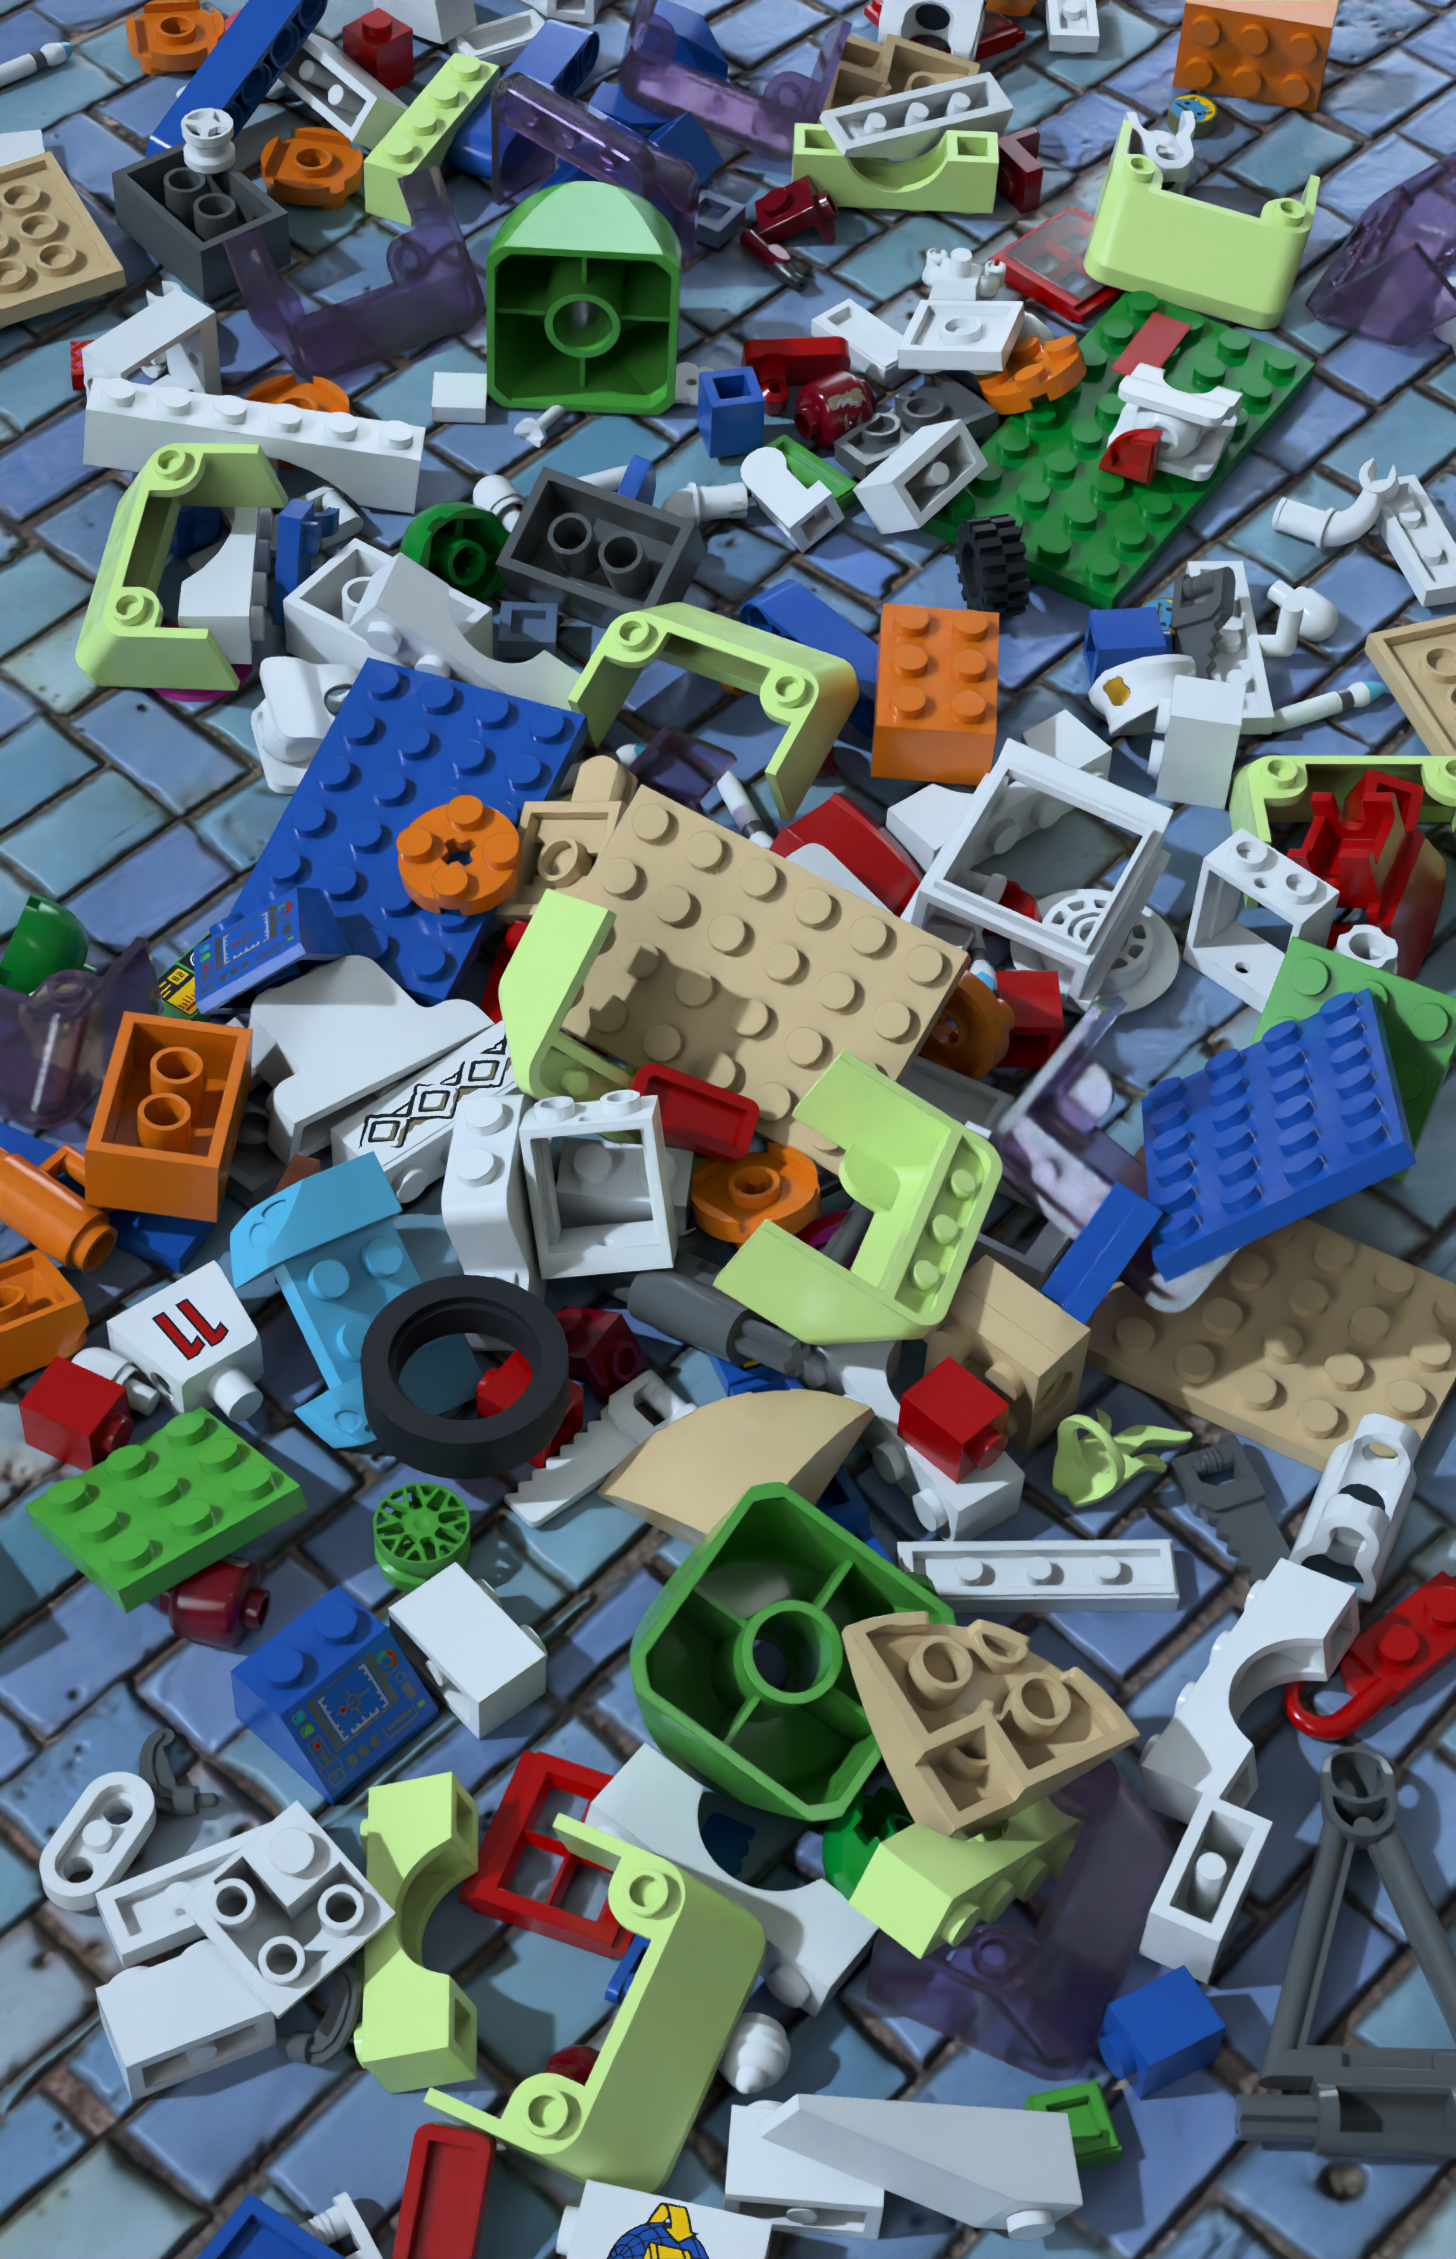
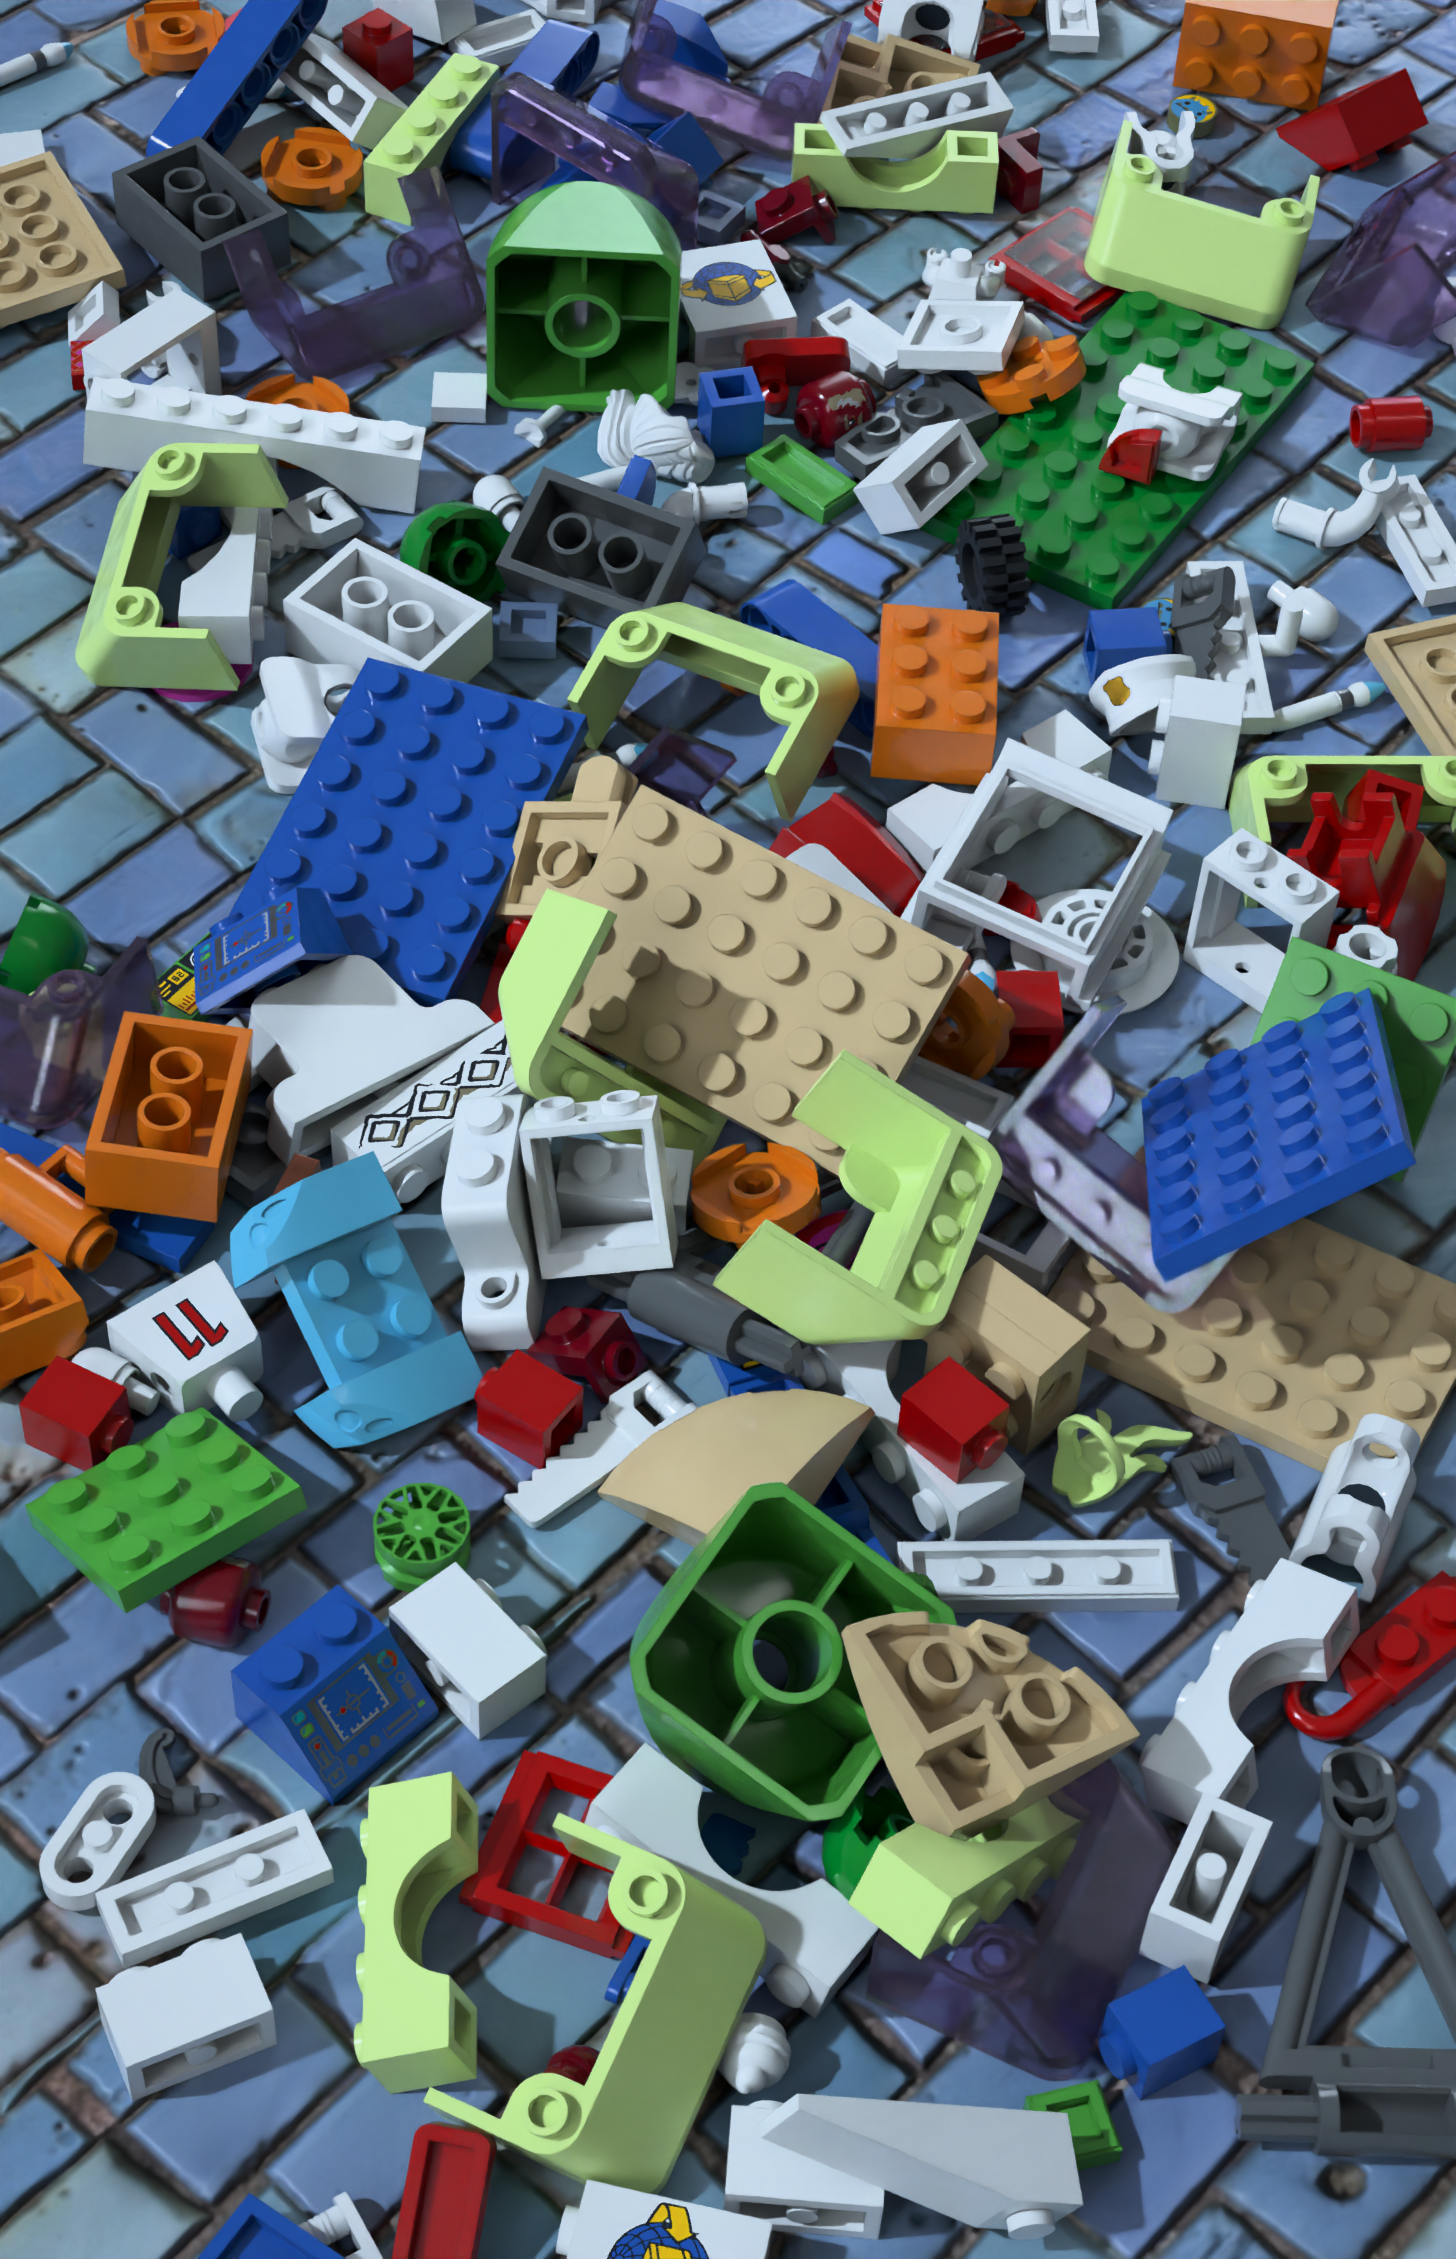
white slope [178,1800,396,2020] -> none
white wheel [181,108,236,174] -> none
blue plate [272,498,340,627] -> none
dark grey piece [276,1964,362,2065] -> none
white arch [348,552,581,711] -> none
black tyre [360,1275,569,1479] -> none
orange plate [396,795,522,916] -> none
red piece [627,1063,760,1165] -> none
white piece [716,769,774,850] -> none
white leg [741,447,845,553] -> none
blue slope [1040,1181,1164,1325] -> none
red sticker [1110,312,1192,376] -> none
none -> white plate [68,281,121,347]
none -> white hair [597,389,715,484]
none -> white panel [680,239,798,371]
none -> red slope [1276,68,1429,172]
none -> red brick [1349,395,1433,453]

